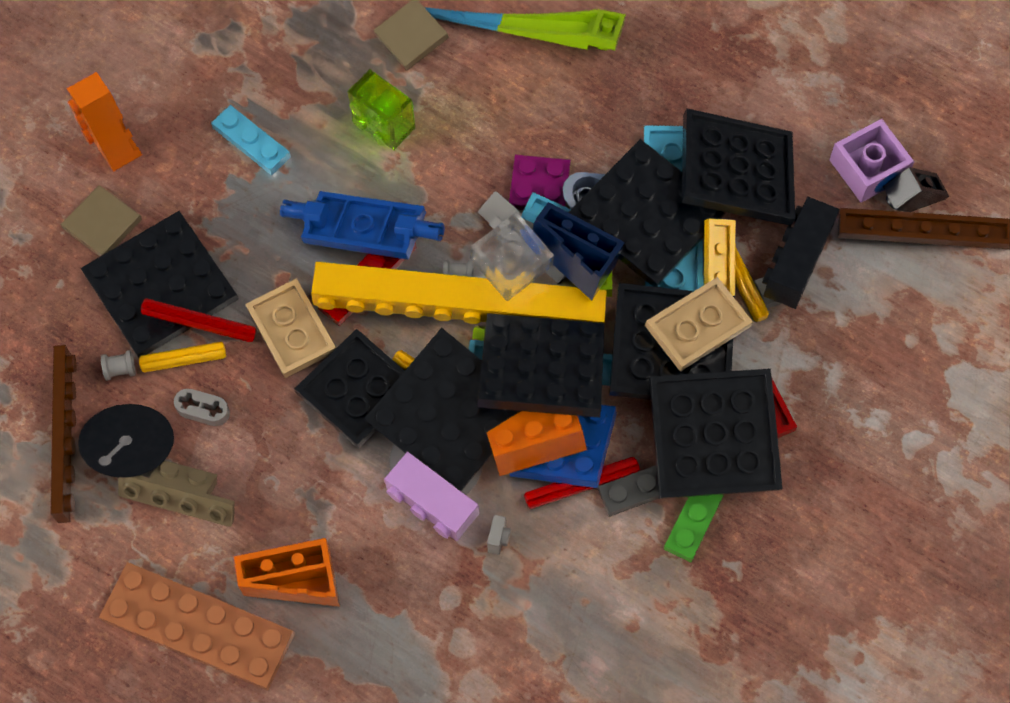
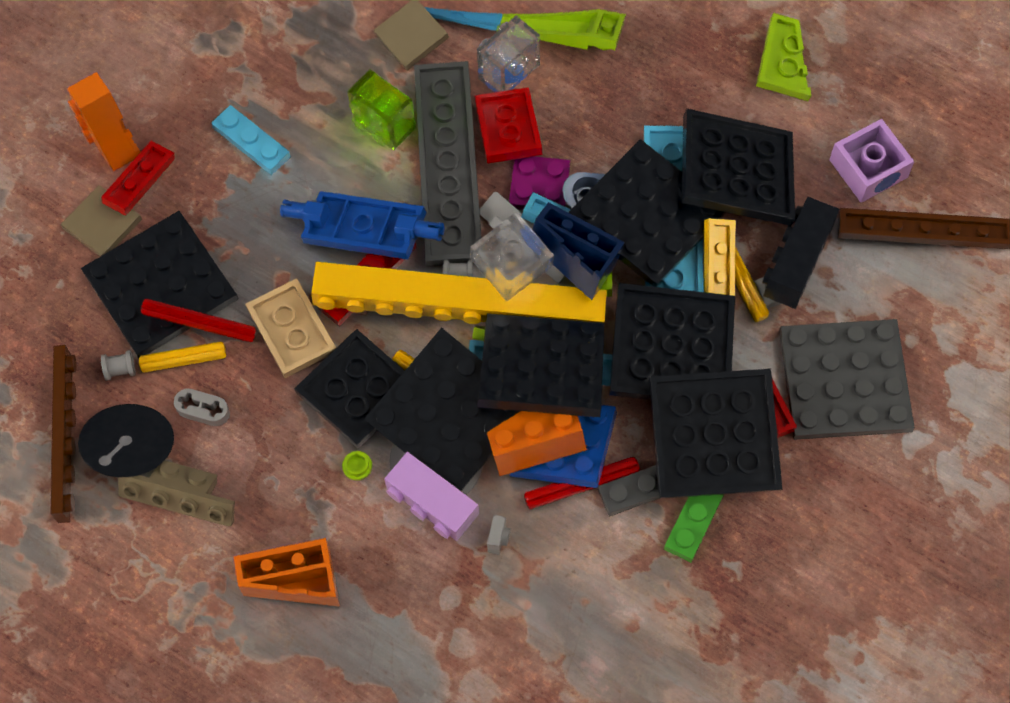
nougat plate [99,562,295,691] -> none
tan plate [645,277,753,371] -> none
black slope [883,167,949,212] -> none
none -> red plate [101,141,175,216]
none -> lime plate [342,451,372,481]
none -> dark grey plate [414,61,483,266]
none -> red plate [475,87,543,164]
none -> clear brick [477,16,540,92]
none -> lime wing [756,13,811,101]
none -> dark grey plate [779,319,915,440]

